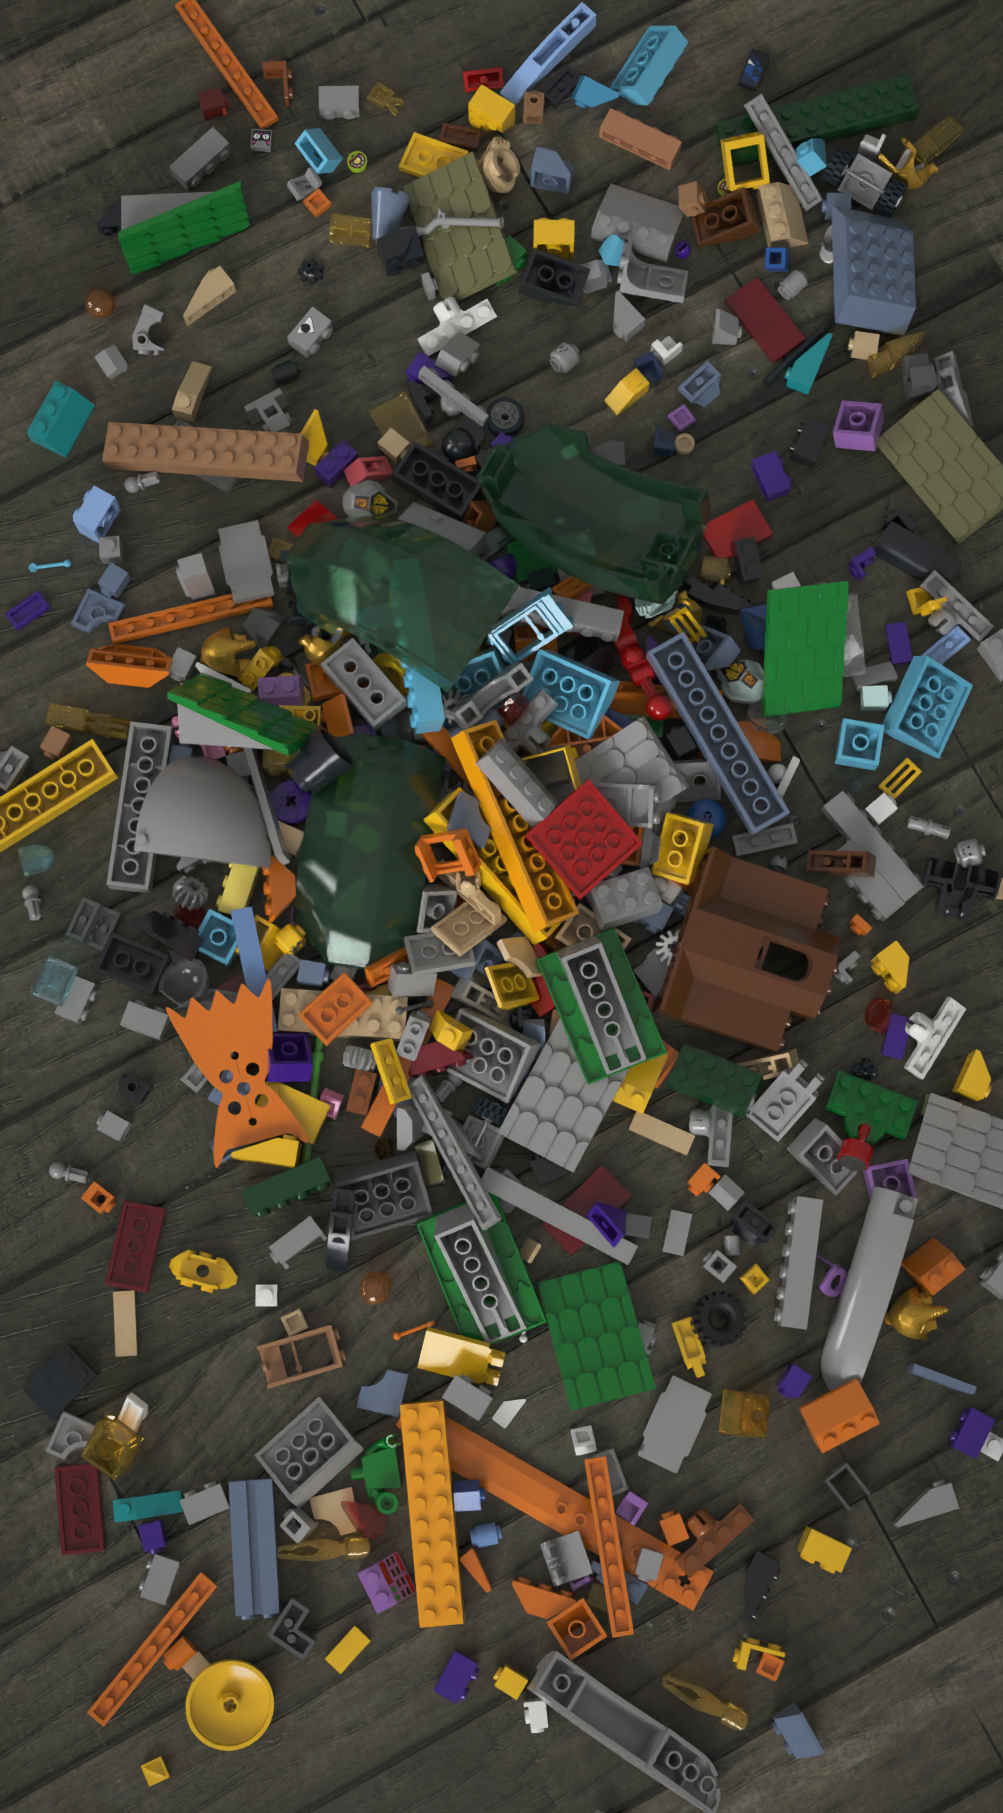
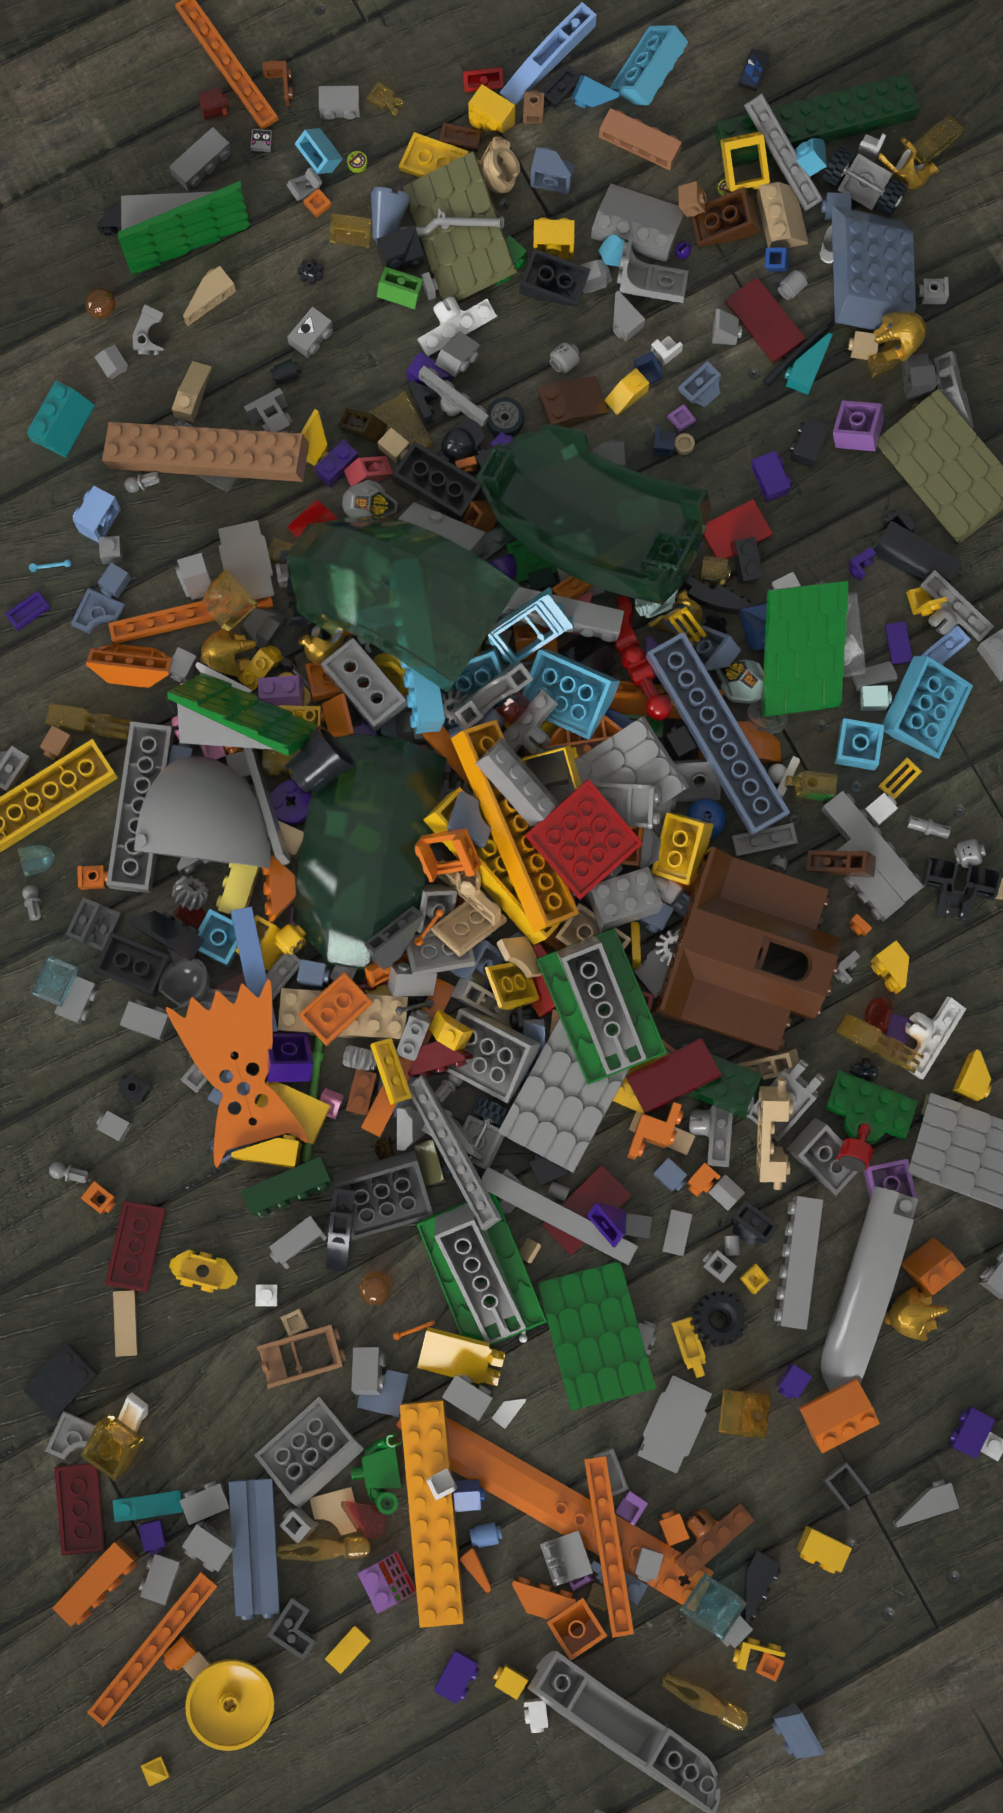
white slope [570,1425,597,1456] -> none
medium lavender piece [816,1253,848,1297] -> none
sand blue tile [906,1363,977,1395] -> none
none -> orange brick [52,1539,139,1627]
none -> orange brick [77,865,108,890]
none -> light grey brick [182,1520,235,1572]
none -> clear yellow slope [202,569,259,632]
none -> dark brown arch [338,408,388,443]
none -> light grey brick [351,1347,386,1395]
none -> dark grey slope [363,906,425,970]
none -> bright green brick [377,267,423,309]
none -> orange hinge [414,909,444,946]
none -> white panel [426,1468,457,1500]
none -> reddish brown slope [538,376,609,433]
none -> light grey hinge [547,1181,570,1202]
none -> dark red tile [625,1038,721,1115]
none -> orange bracket [627,1102,684,1160]
none -> yellow tile [631,922,641,969]
none -> sand blue brick [653,1158,687,1192]
none -> clear light blue brick [680,1573,747,1641]
none -> light grey brick [717,1611,753,1648]
none -> tan brick [756,1078,793,1190]
none -> clear yellow torso [785,771,838,802]
none -> clear yellow arm [836,1013,925,1073]
none -> pearl gold piece [874,311,926,362]
none -> light grey brick [918,277,949,304]

